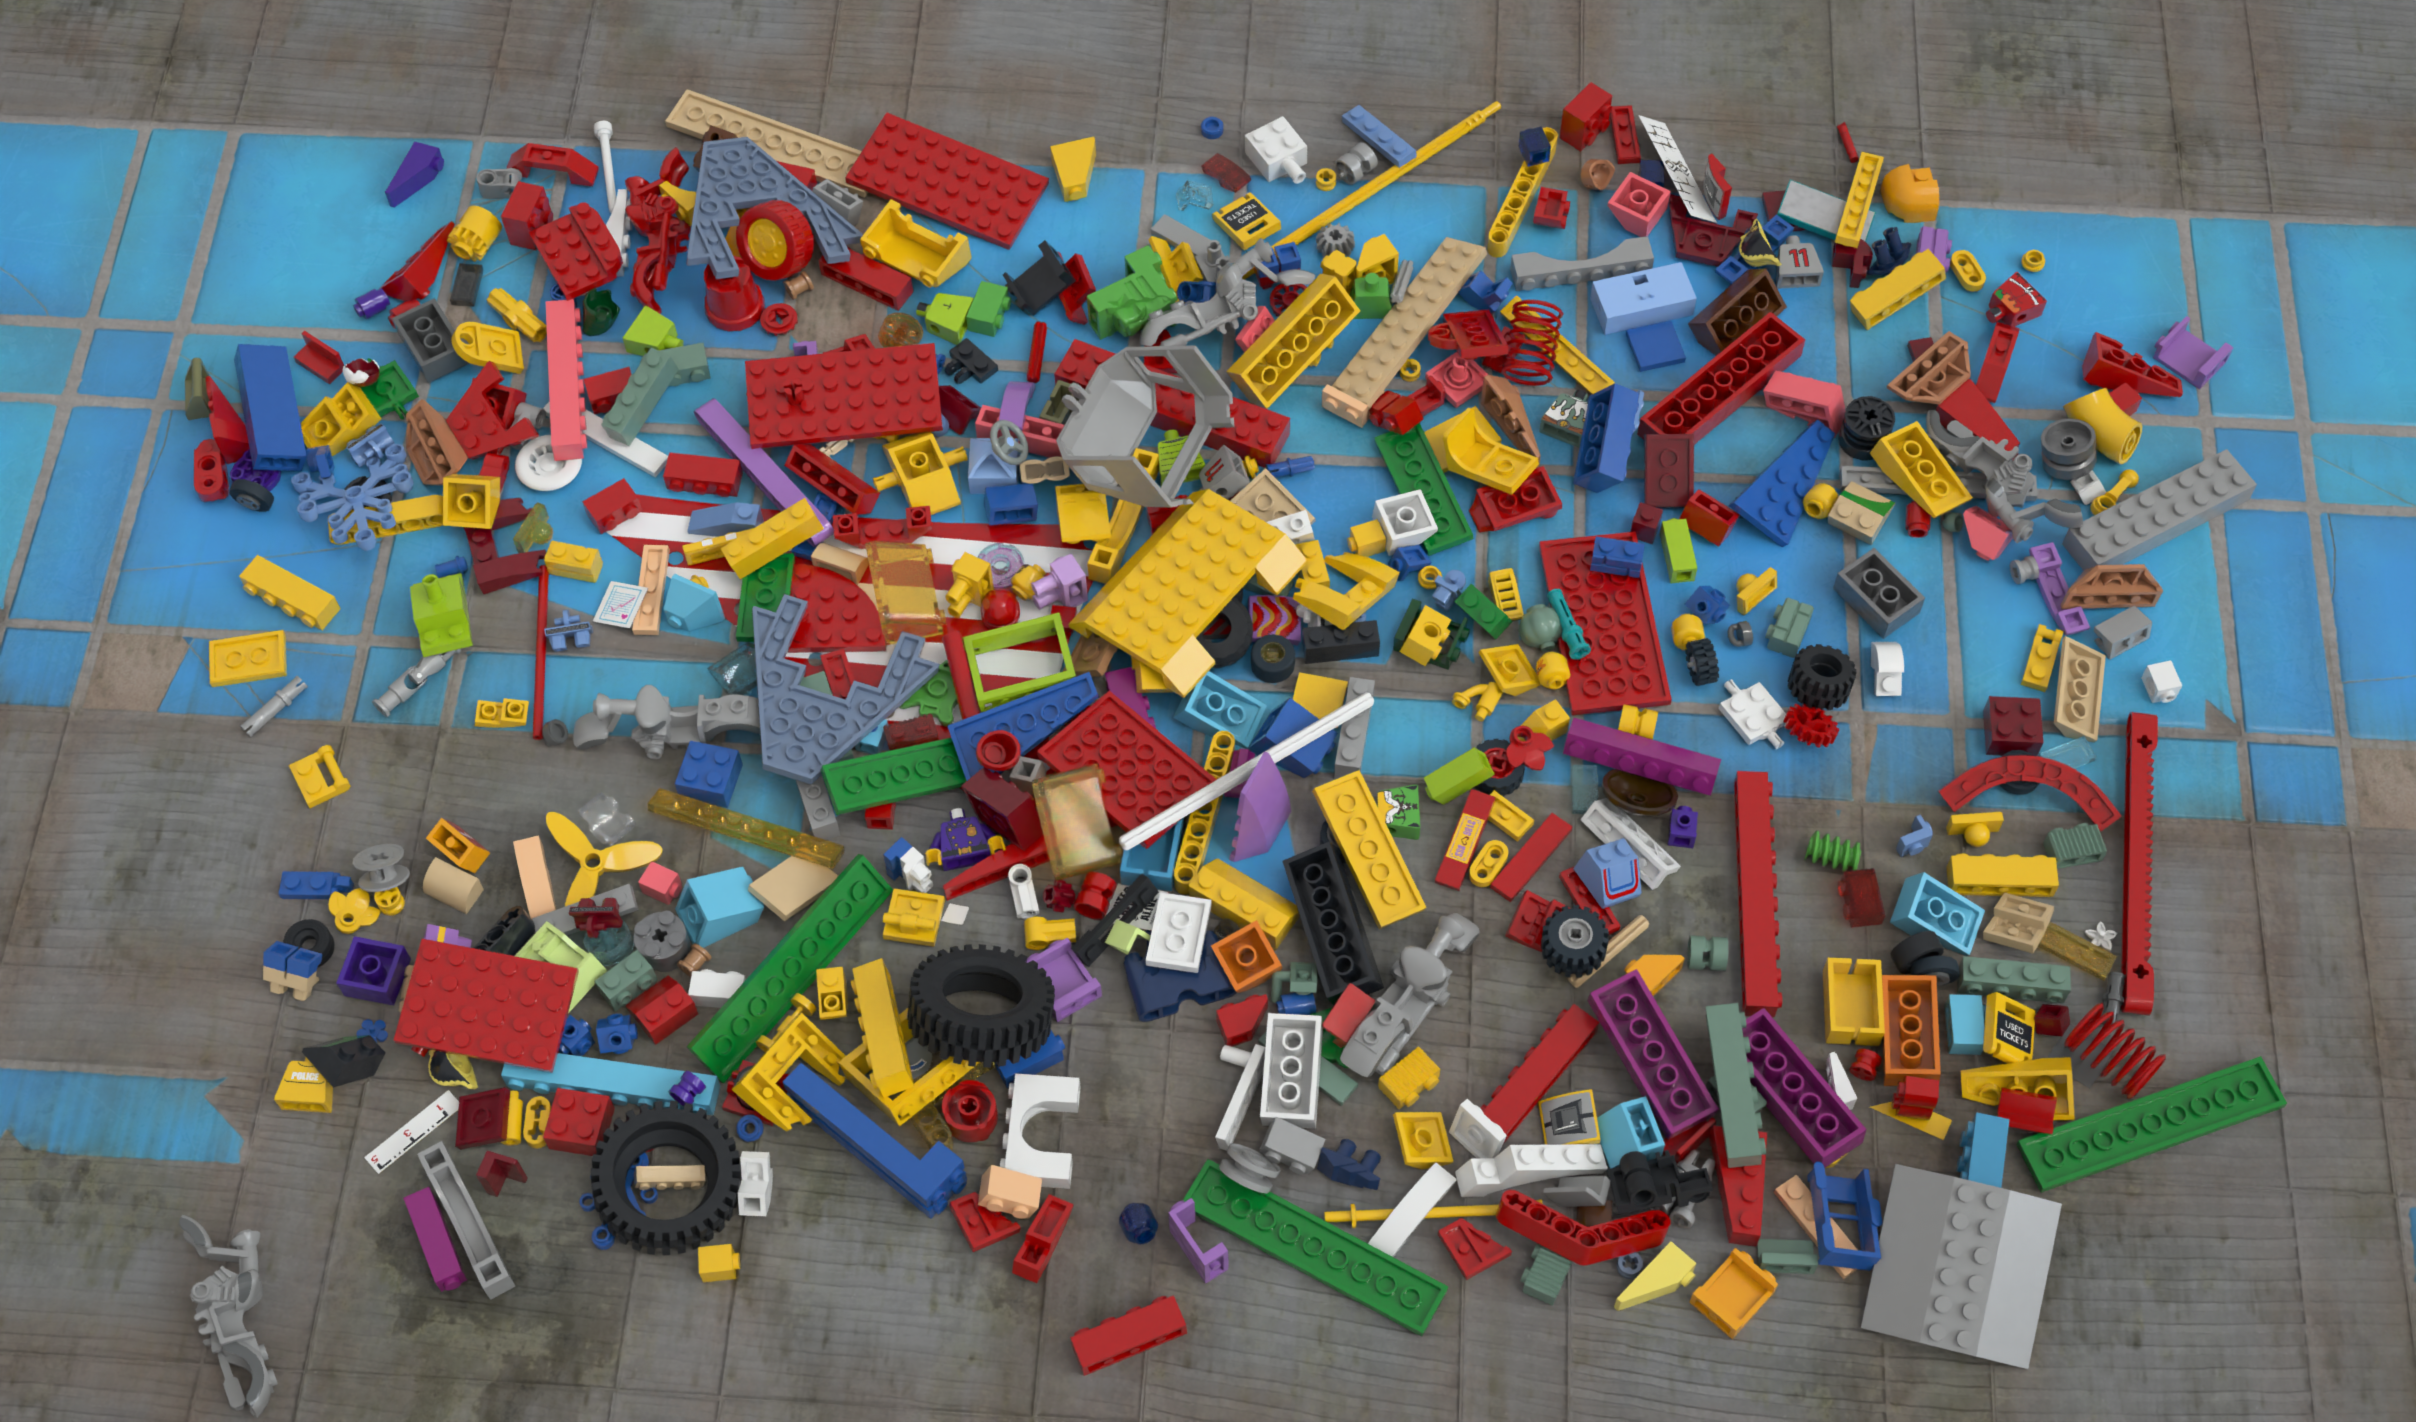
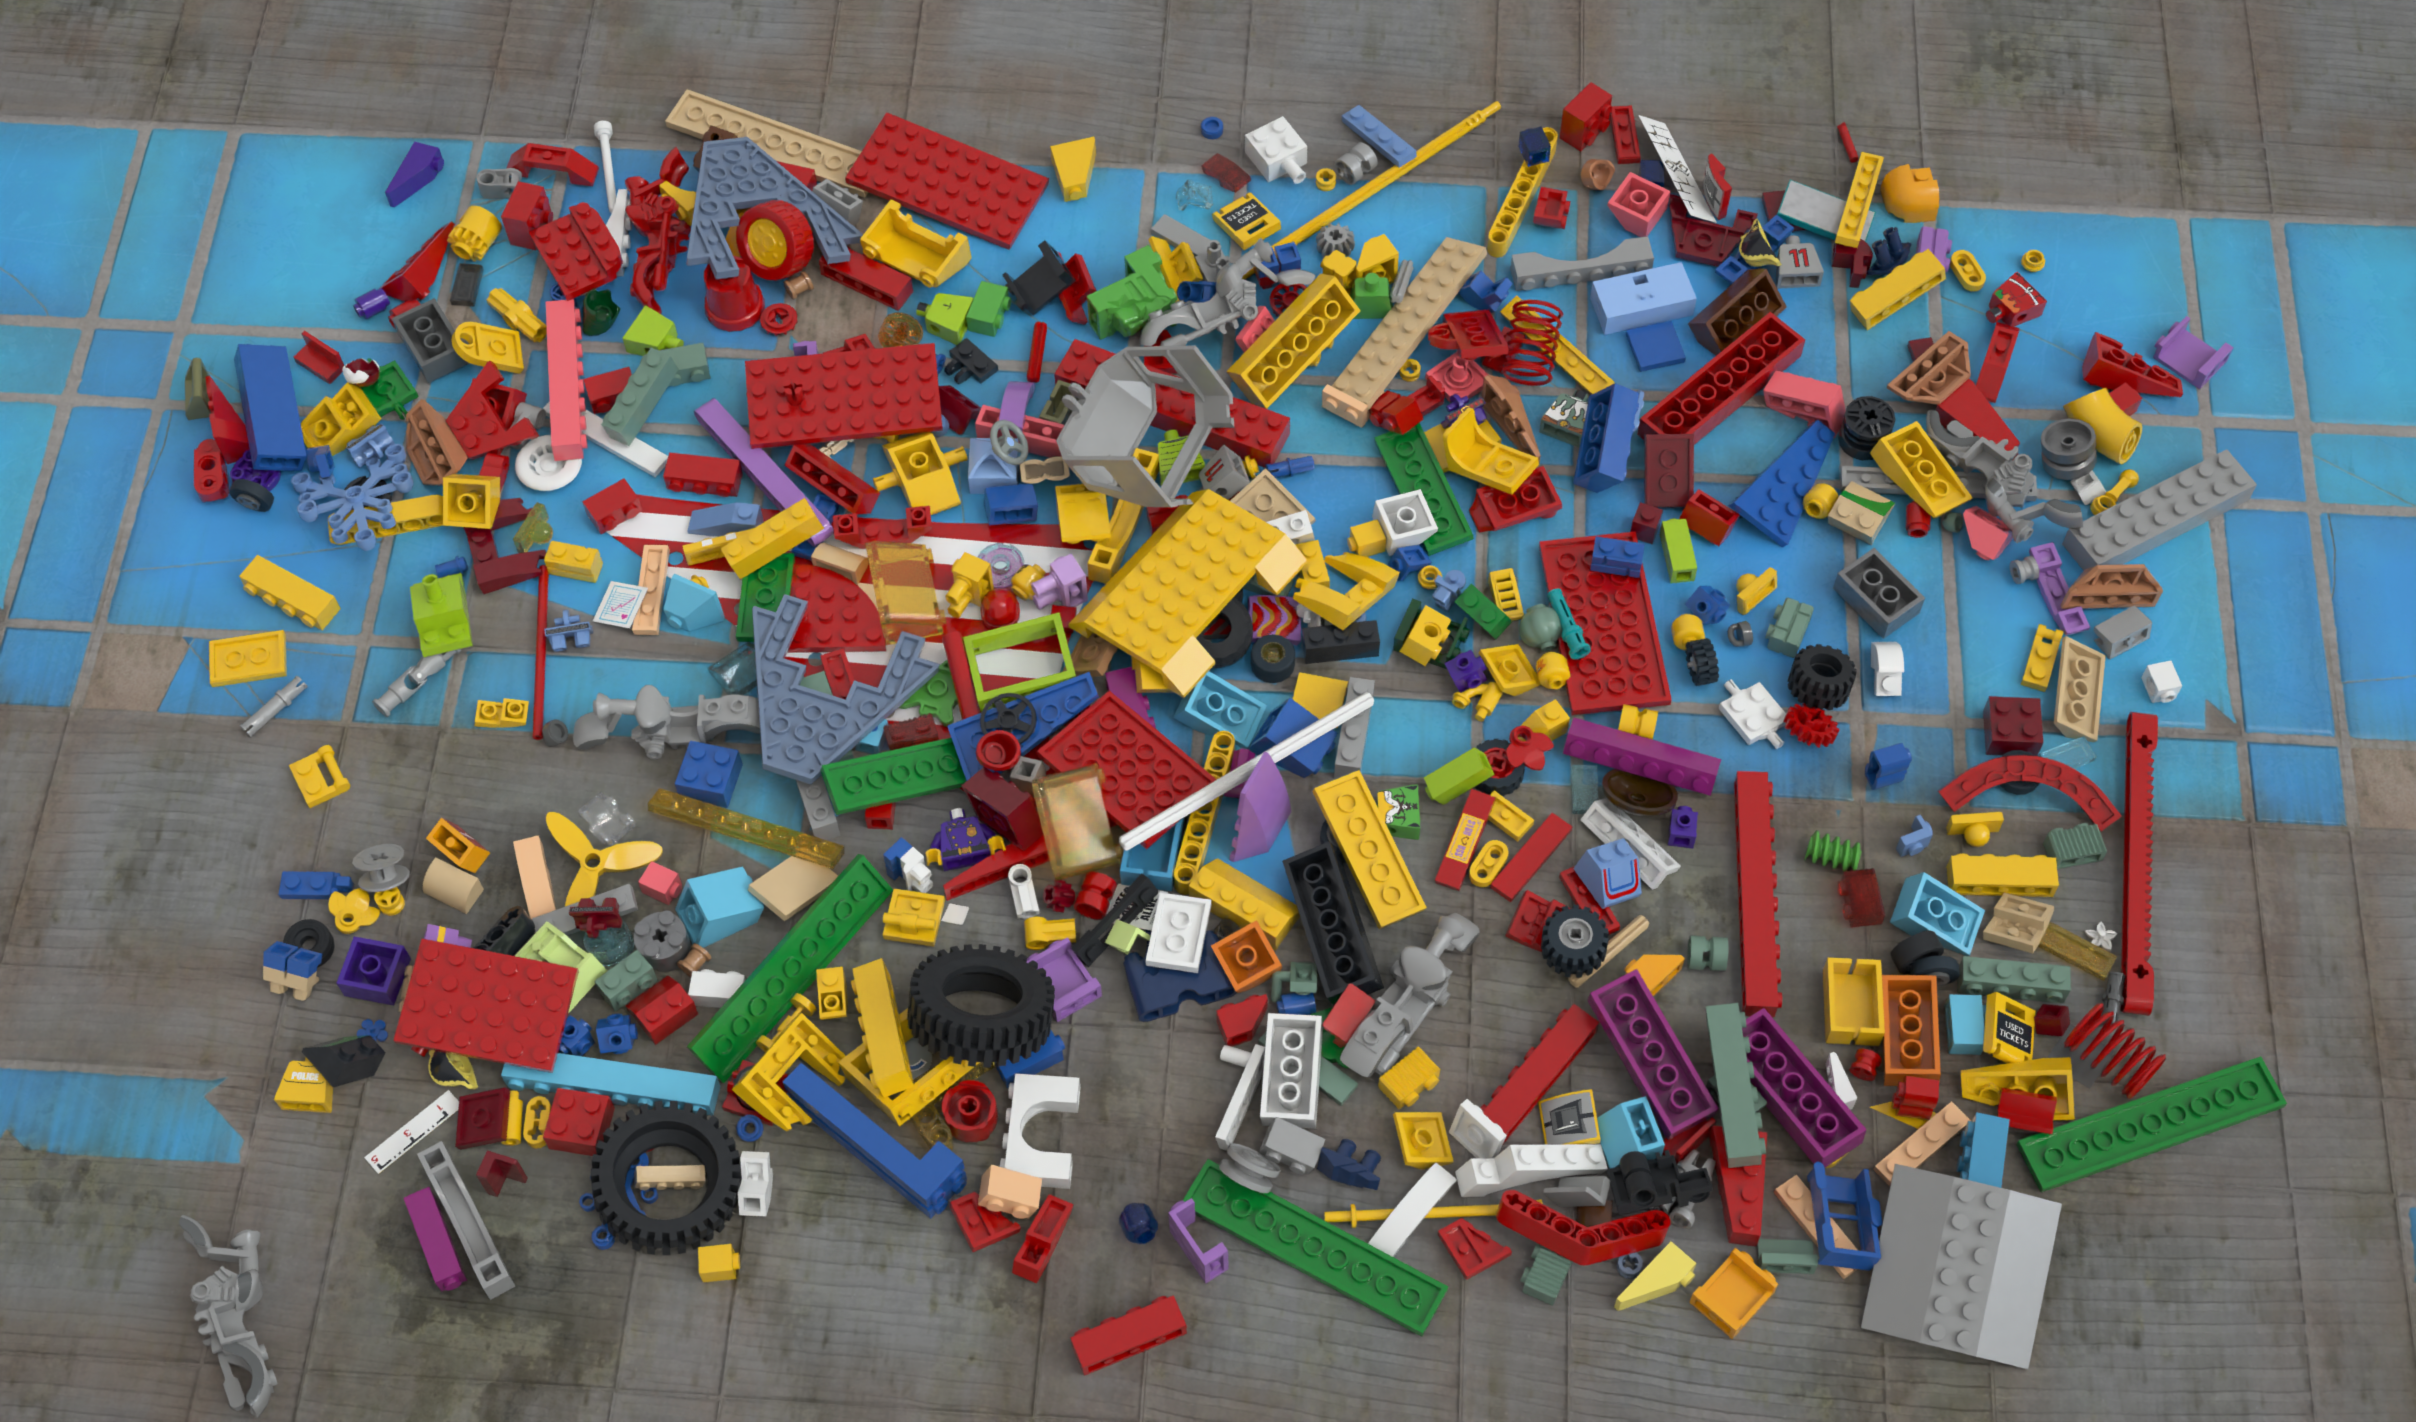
dark purple wheel [668,1070,706,1107] -> none
none -> black wheel [980,693,1037,744]
none -> dark purple hips [1441,394,1487,429]
none -> dark purple brick [1445,650,1487,693]
none -> blue brick [1865,743,1912,790]
none -> light nougat plate [1873,1101,1971,1187]

